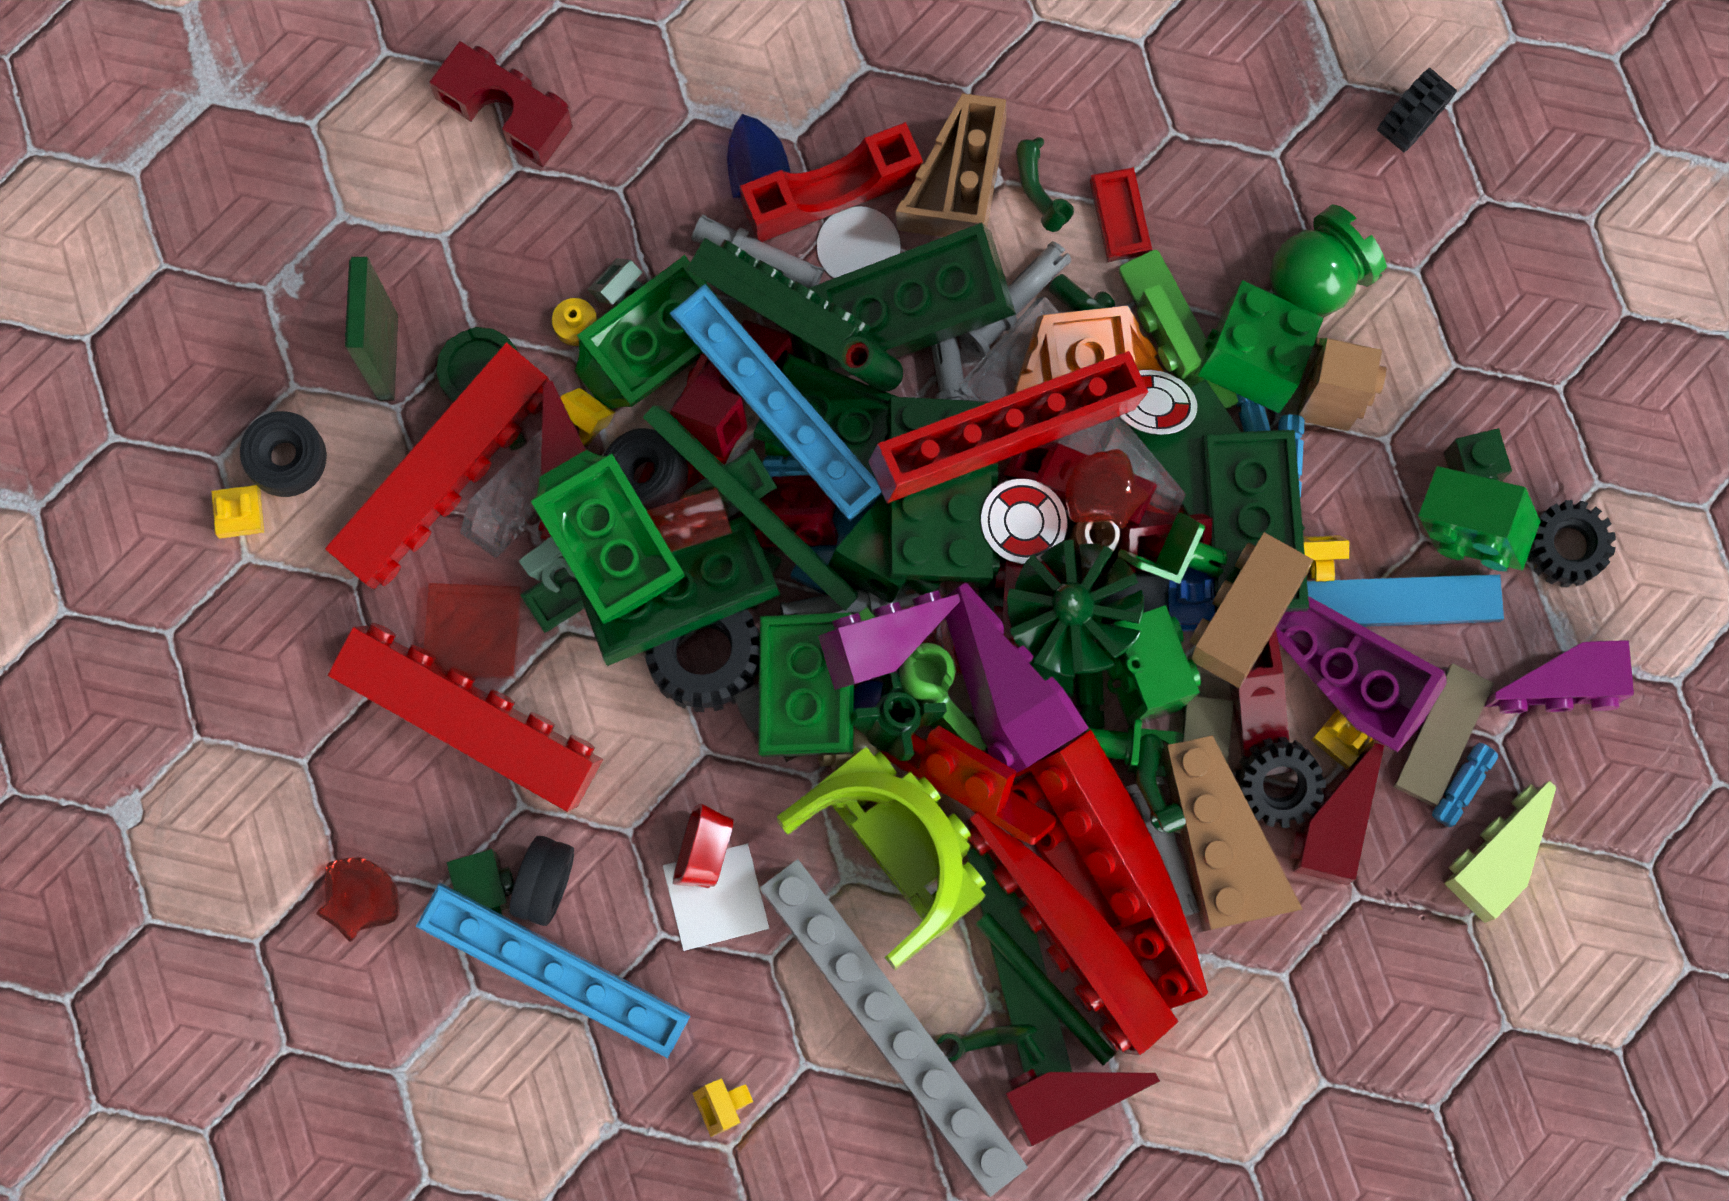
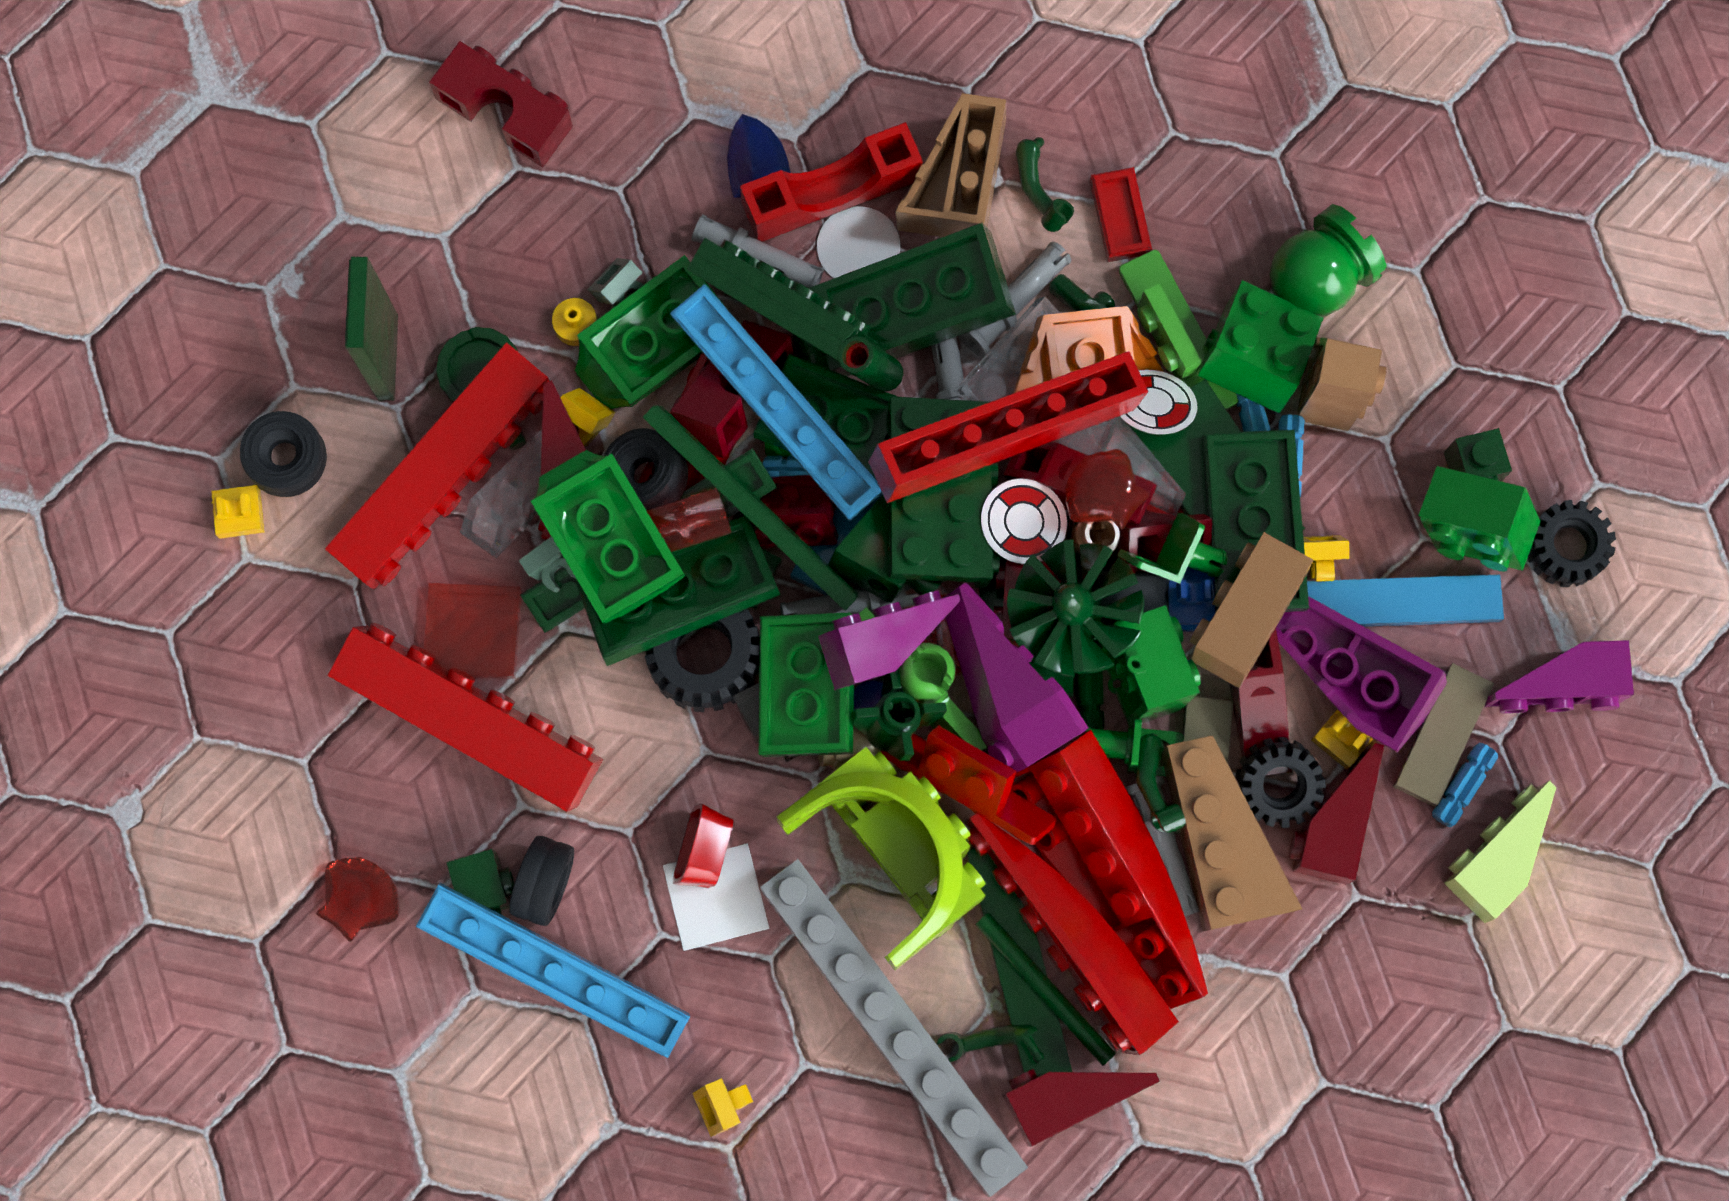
black tyre [1377,68,1457,153] -> none

